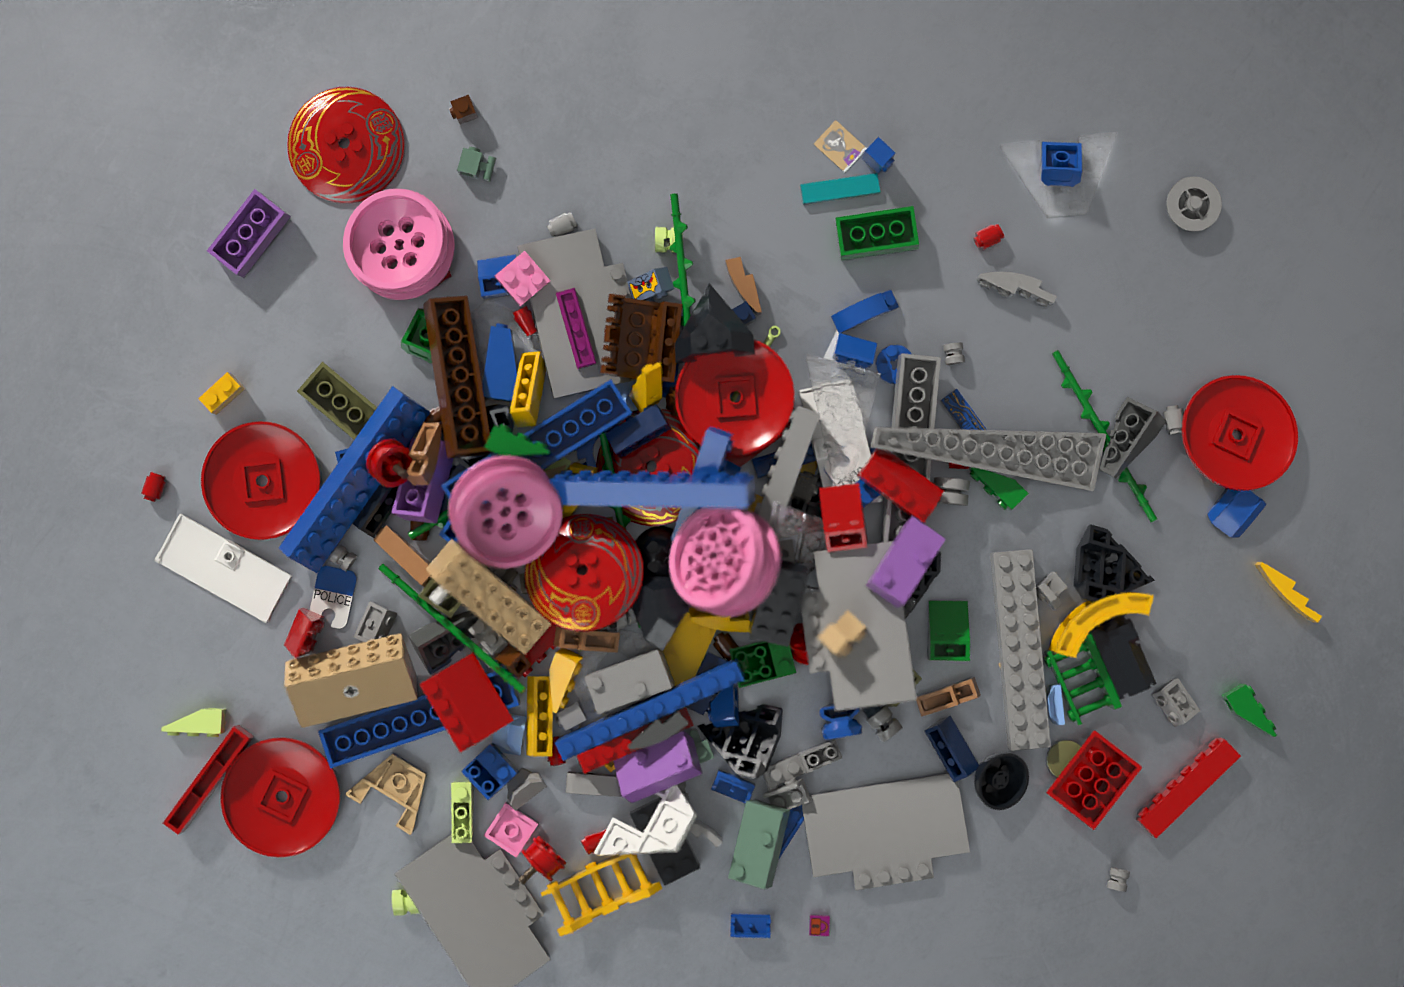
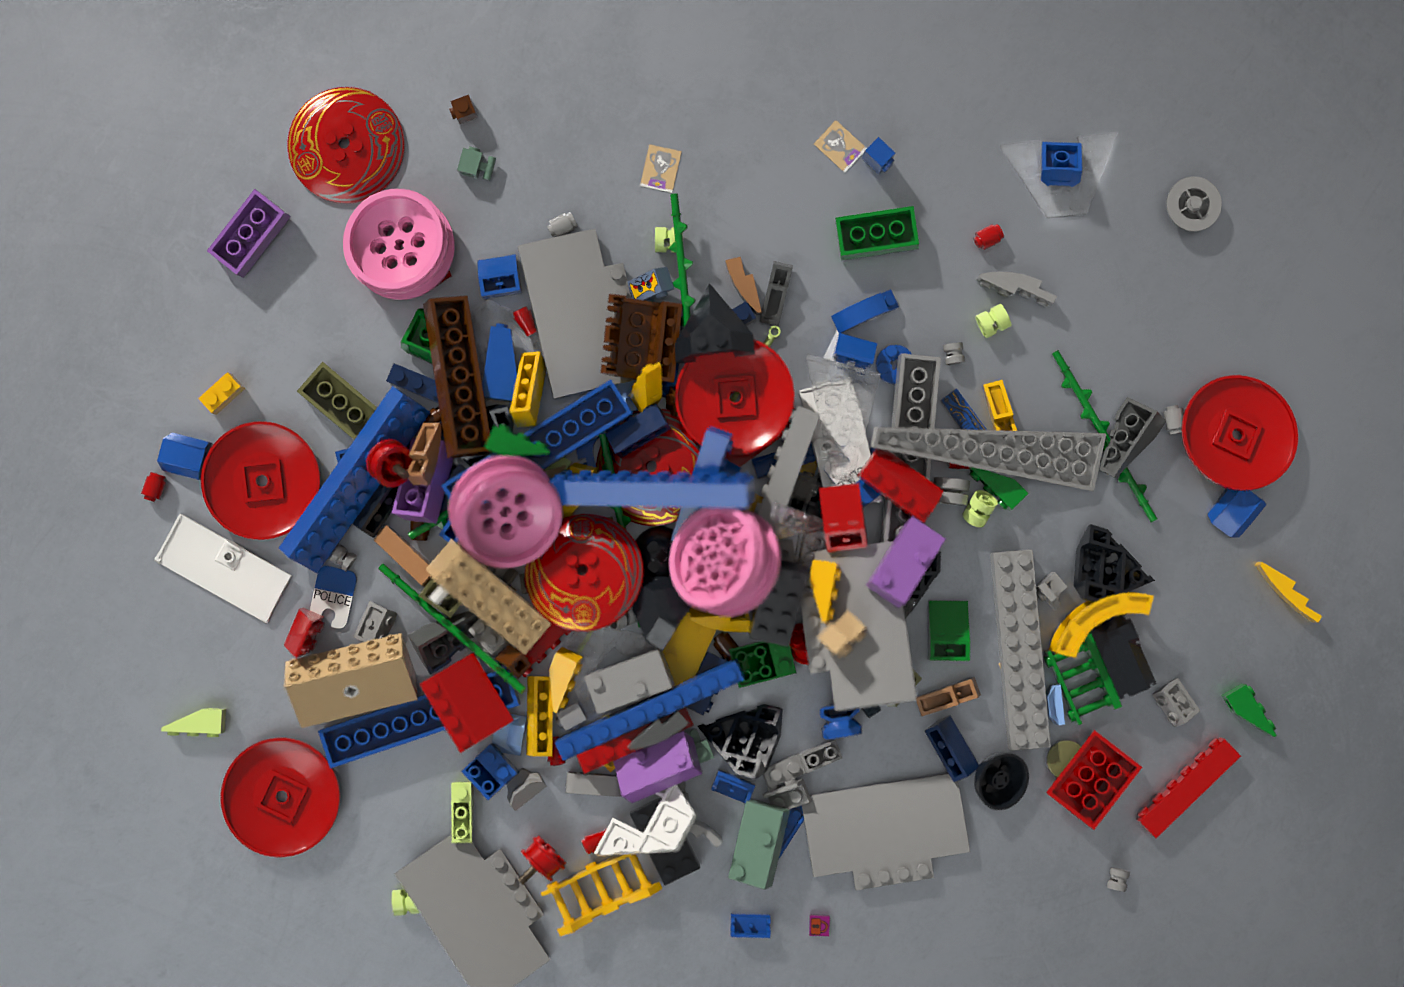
red brick [163,725,254,835] -> none
tan wing [345,753,427,835] -> none
bright pink plate [484,802,539,858] -> none
bright pink plate [494,251,550,307] -> none
medium nougat slope [554,626,620,653] -> none
magenta tile [556,288,596,369] -> none
blue slope [708,684,739,728] -> none
teal tile [800,173,880,205] -> none
light grey wheel [866,705,903,742] -> none
none -> blue slope [157,433,212,480]
none -> dark blue brick [386,363,439,403]
none -> sticker [640,144,682,193]
none -> dark grey slope [760,261,793,326]
none -> yellow slope [810,559,842,625]
none -> yellowish green wheel [962,490,998,527]
none -> yellowish green wheel [975,304,1012,339]
none -> yellow slope [983,380,1017,431]

